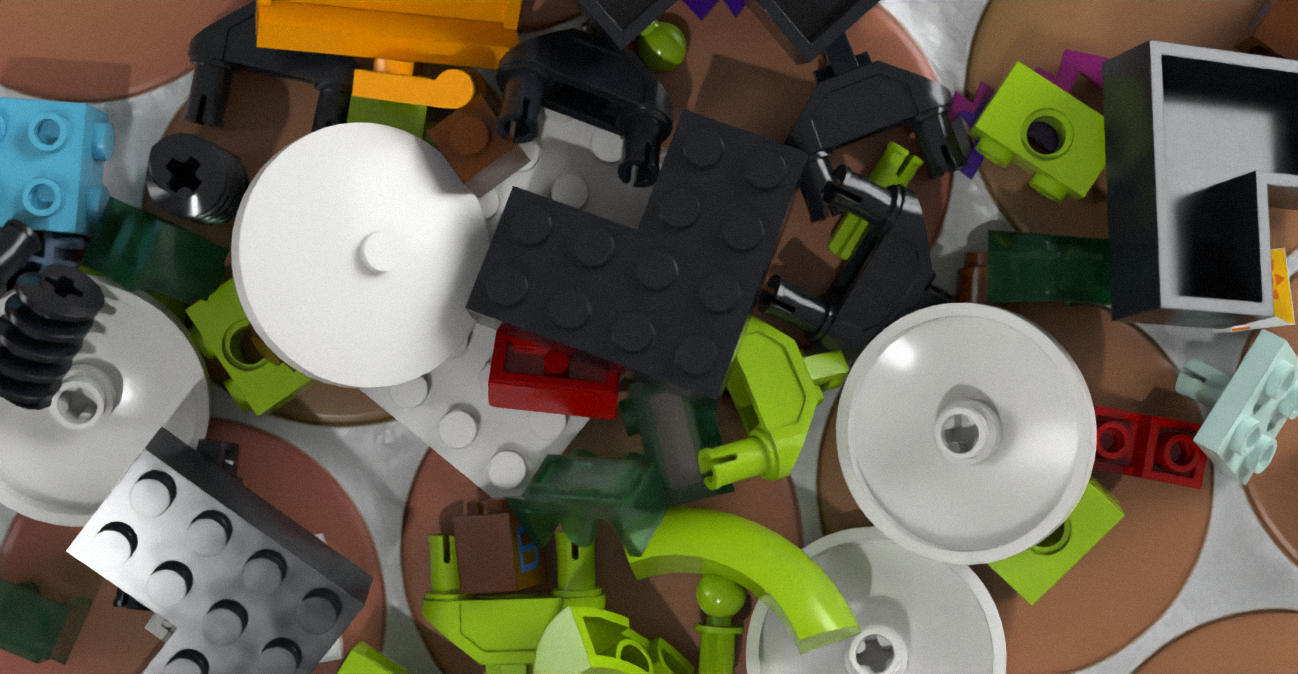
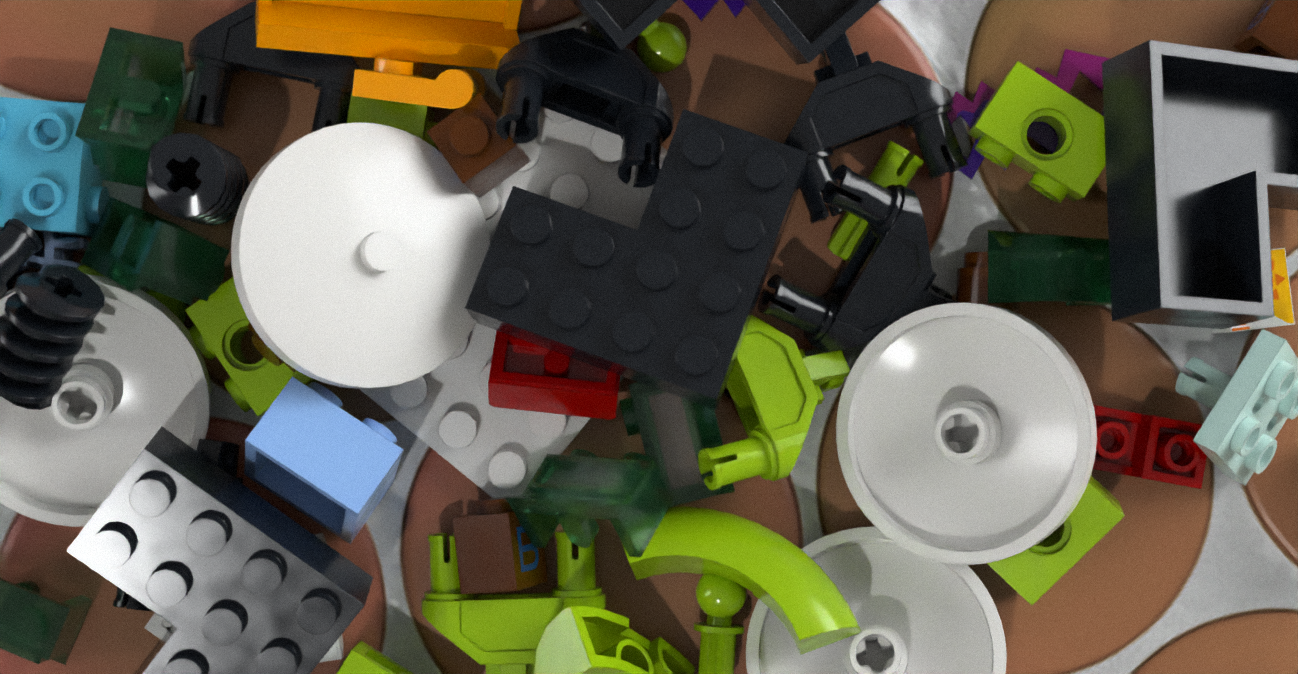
none -> clear green window [75,27,187,189]
none -> light blue piece [244,377,403,544]

